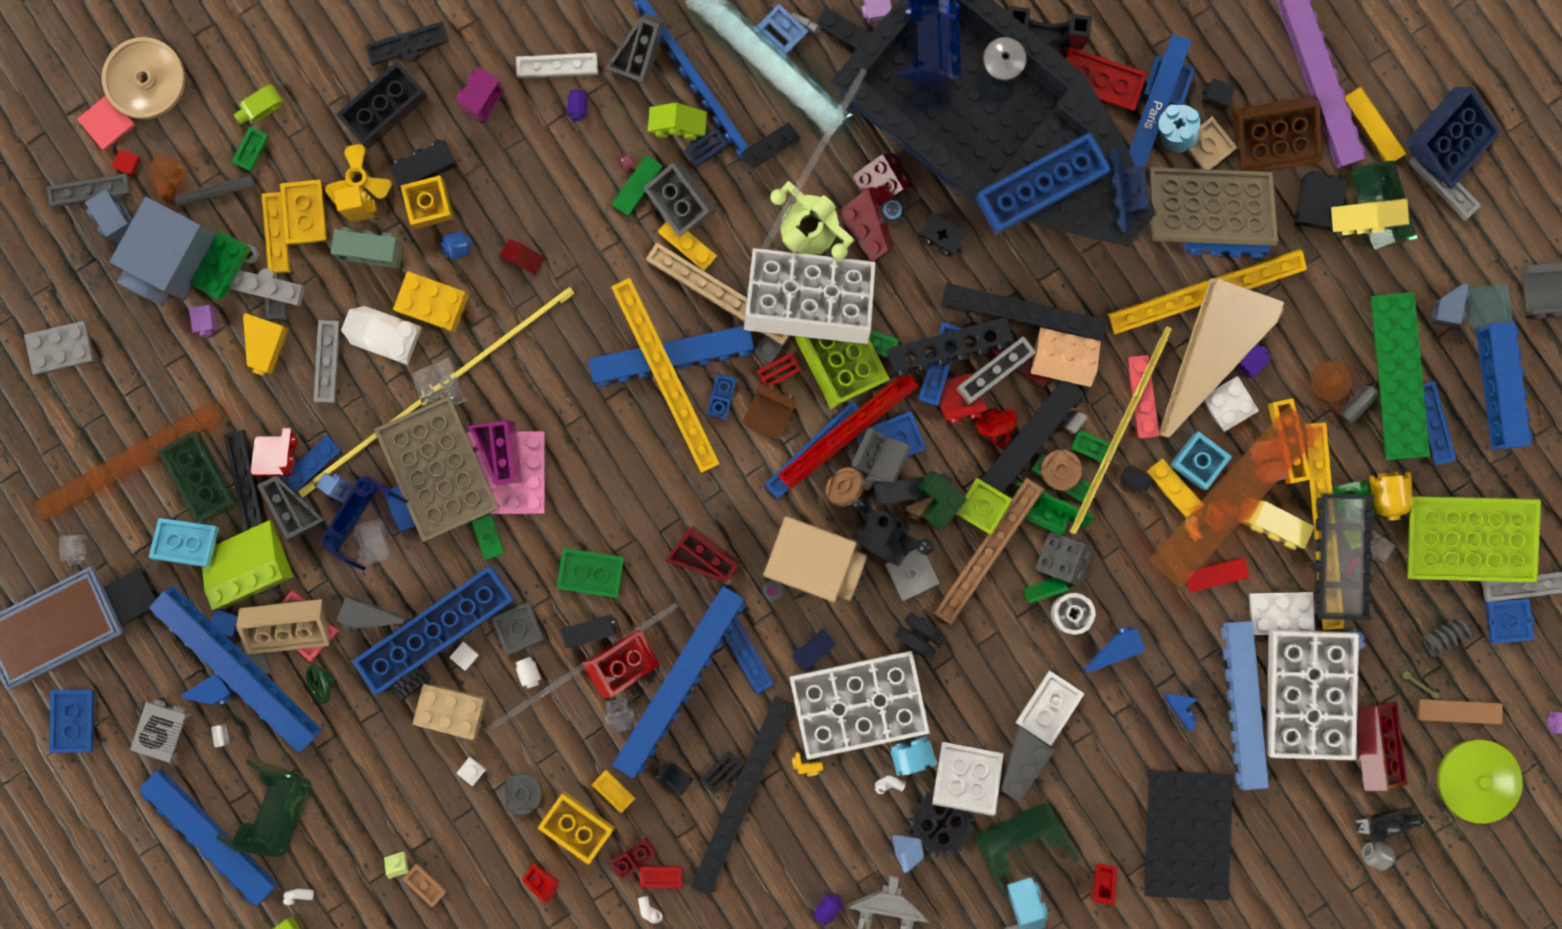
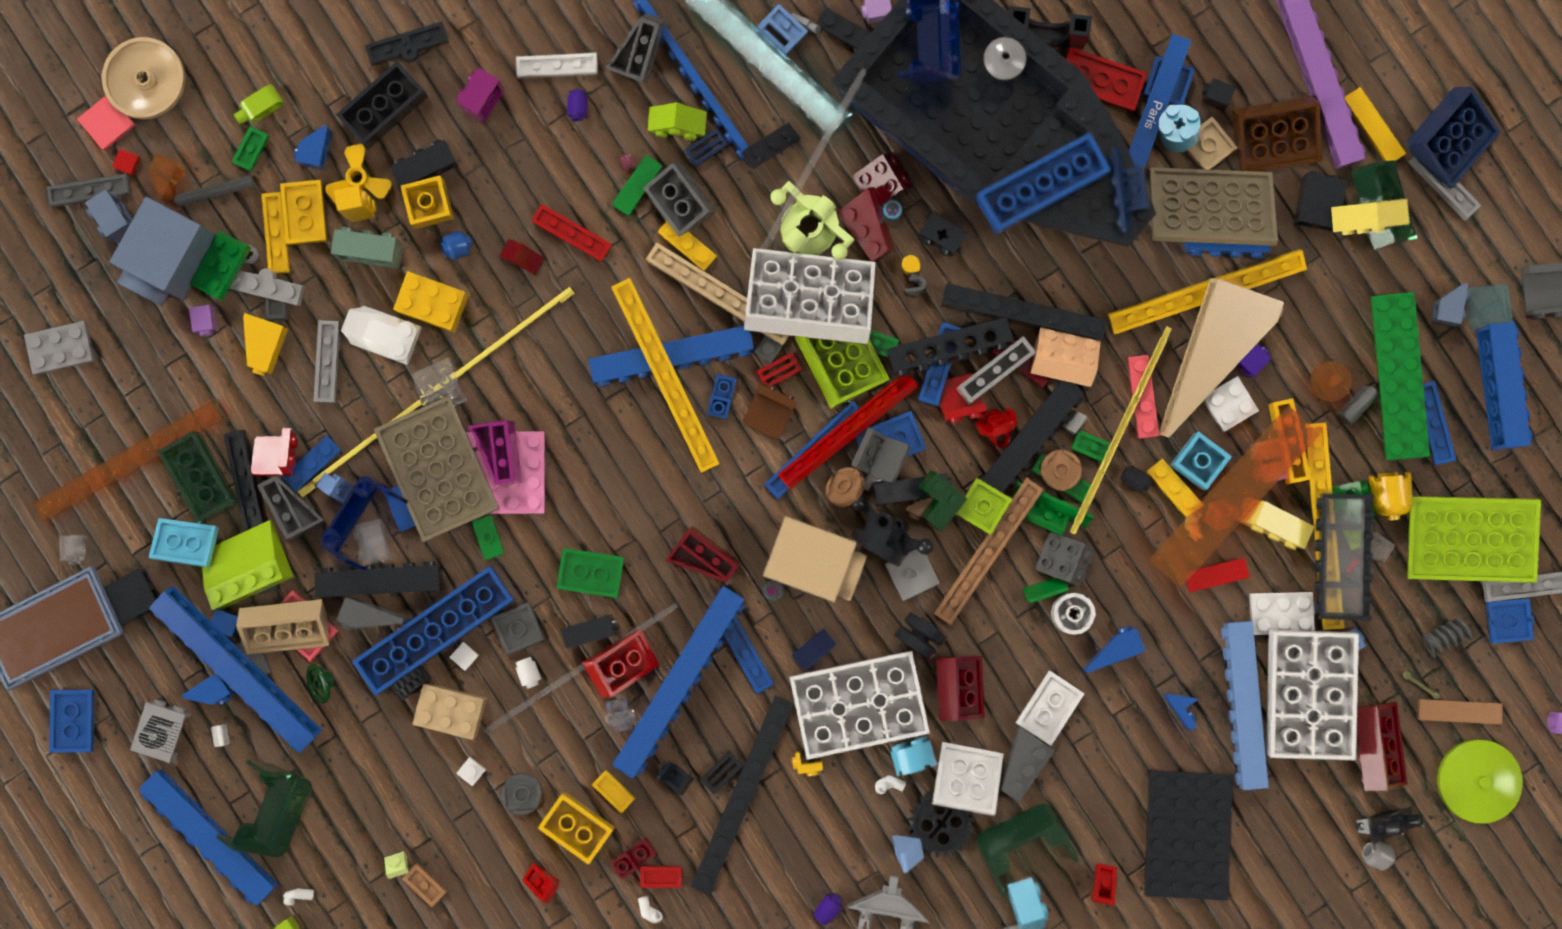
none -> blue slope [294,126,332,170]
none -> black brick [314,561,443,597]
none -> red plate [531,204,612,262]
none -> leg [901,255,926,296]
none -> dark red slope [936,656,985,721]

